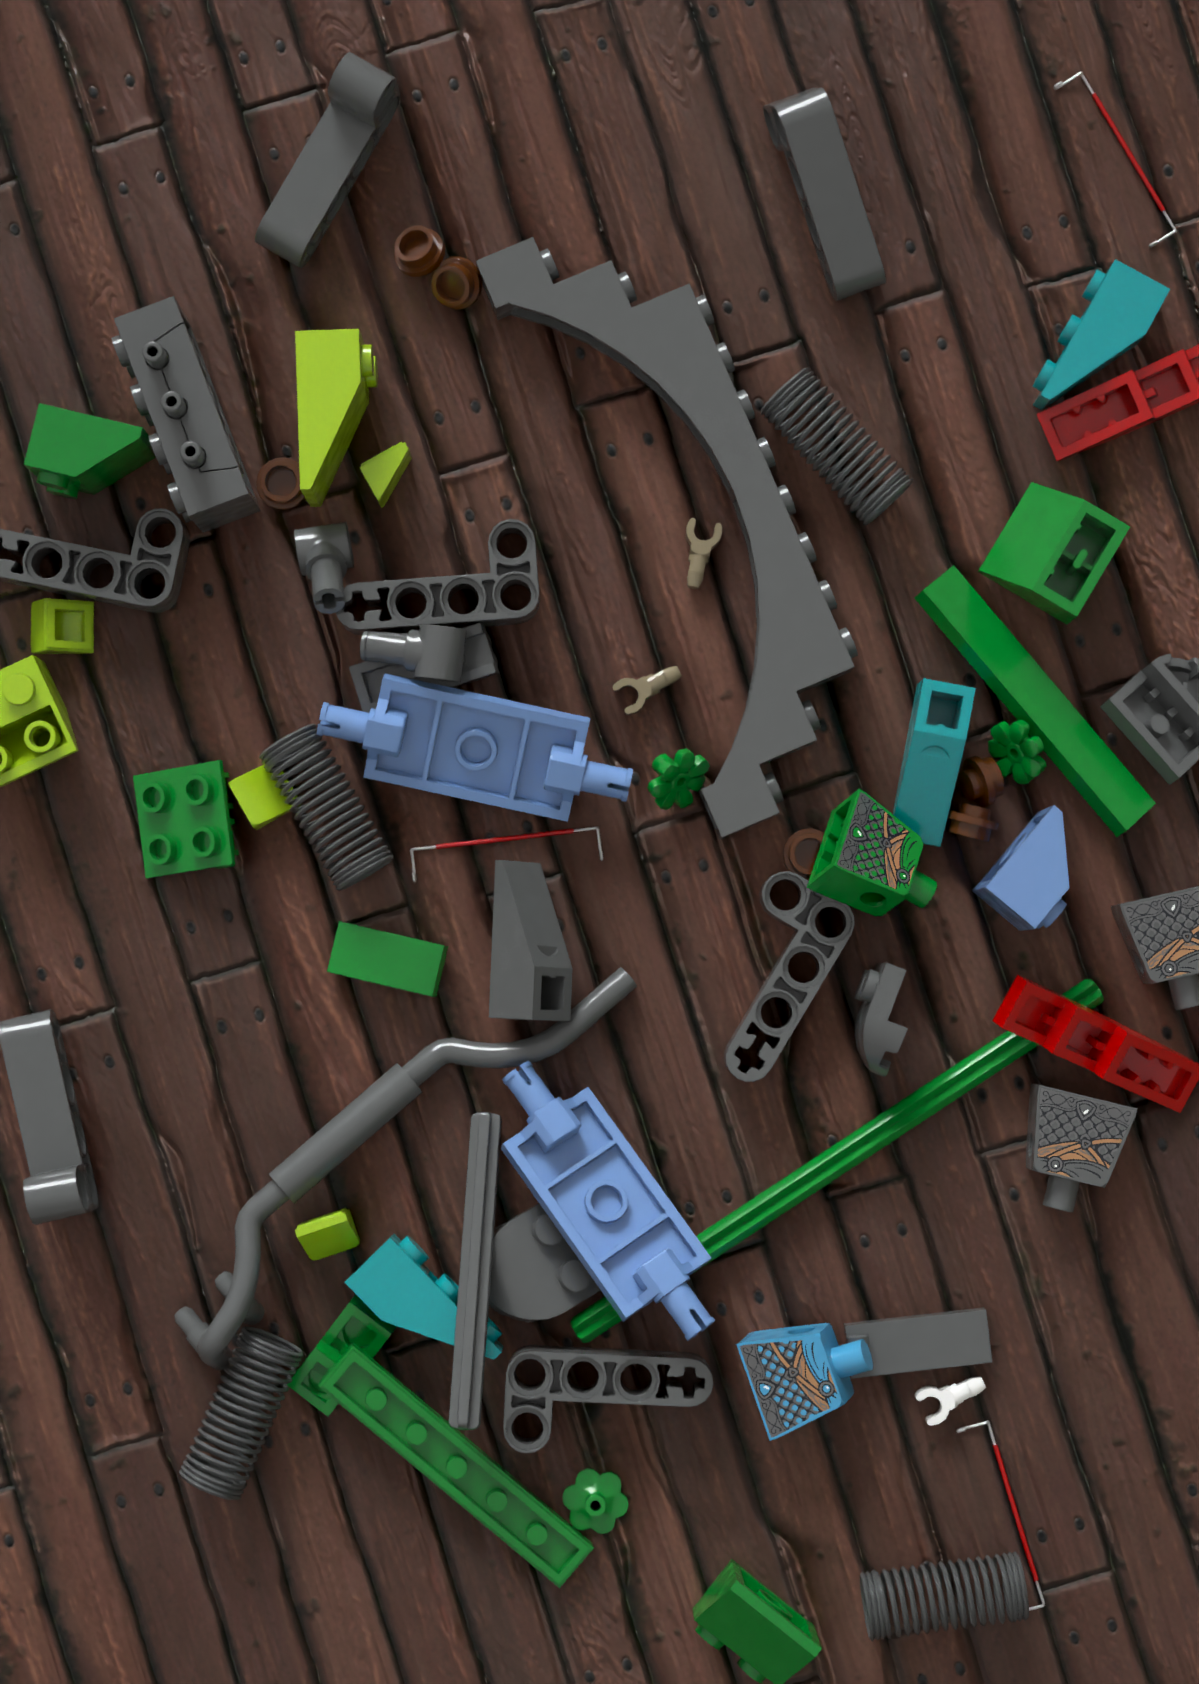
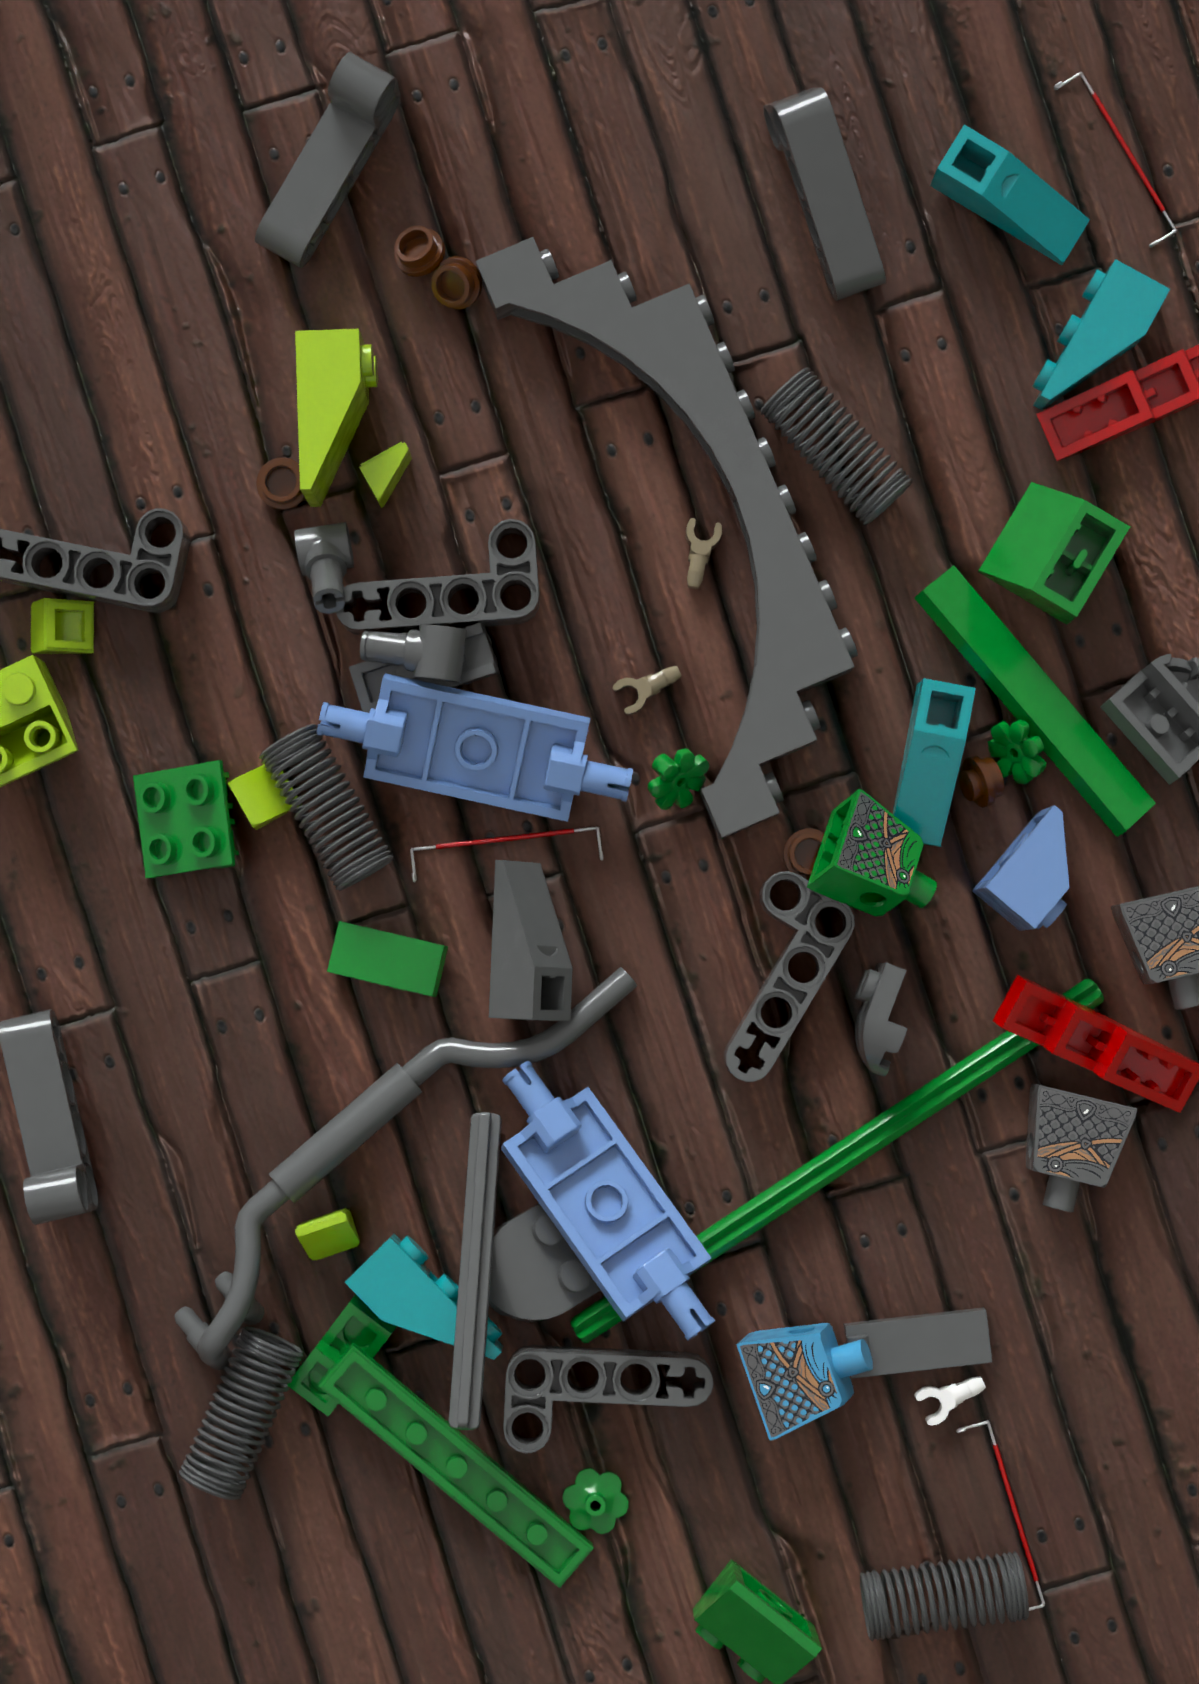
green slope [24,403,156,499] -> none
dark grey piece [111,296,261,533] -> none
reddish brown plate [948,802,999,842] -> none
none -> teal slope [930,124,1090,265]

